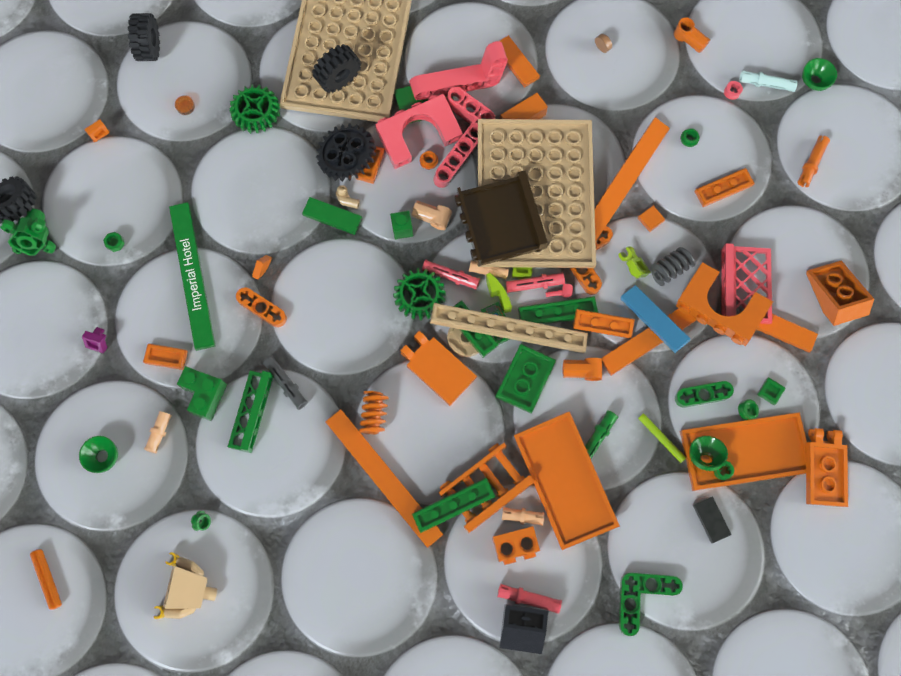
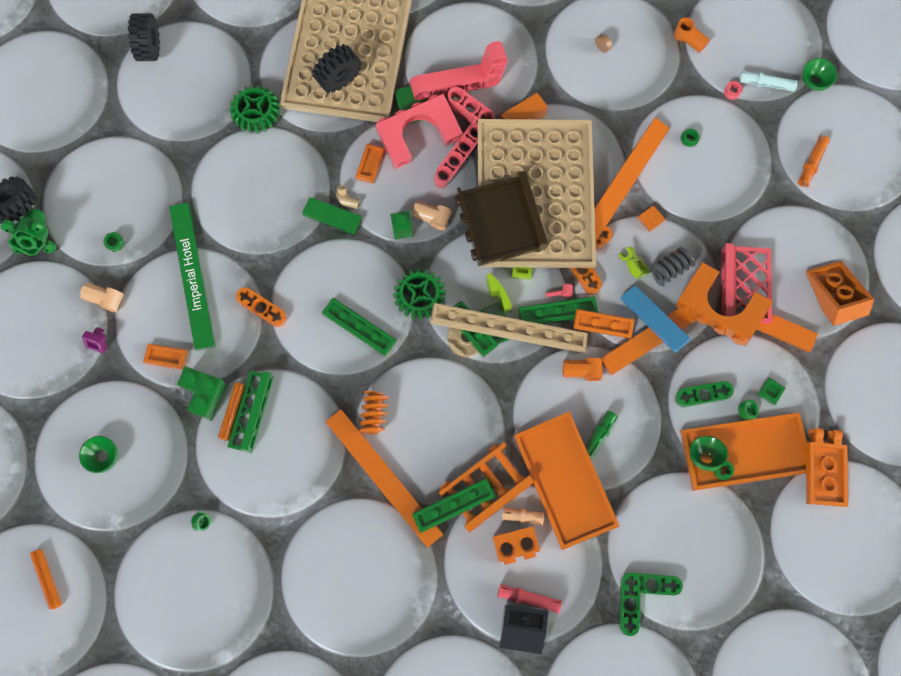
orange tile [84,119,110,142] -> none
light nougat pin [144,411,172,454] -> none
tan torso [153,552,217,619] -> none
clear orange tile [175,96,195,115] -> none
orange tile [252,255,272,280] -> none
dark grey pin [263,356,308,410] -> none
black gear [316,123,377,182] -> none
orange tile [400,331,477,406] -> none
orange plate [420,151,438,170] -> none
coral pin [422,260,480,290] -> none
light nougat pin [469,260,509,279] -> none
green tile [495,344,556,414] -> none
orange tile [500,35,540,88] -> none
coral pin [505,272,565,293] -> none
lime bar [638,413,686,463] -> none
pearl dark grey tile [693,496,732,544] -> none
orange tile [694,168,755,207] -> none
none -> light nougat piece [80,283,124,312]
none -> orange axle [218,382,245,441]
none -> green tile [322,298,397,357]

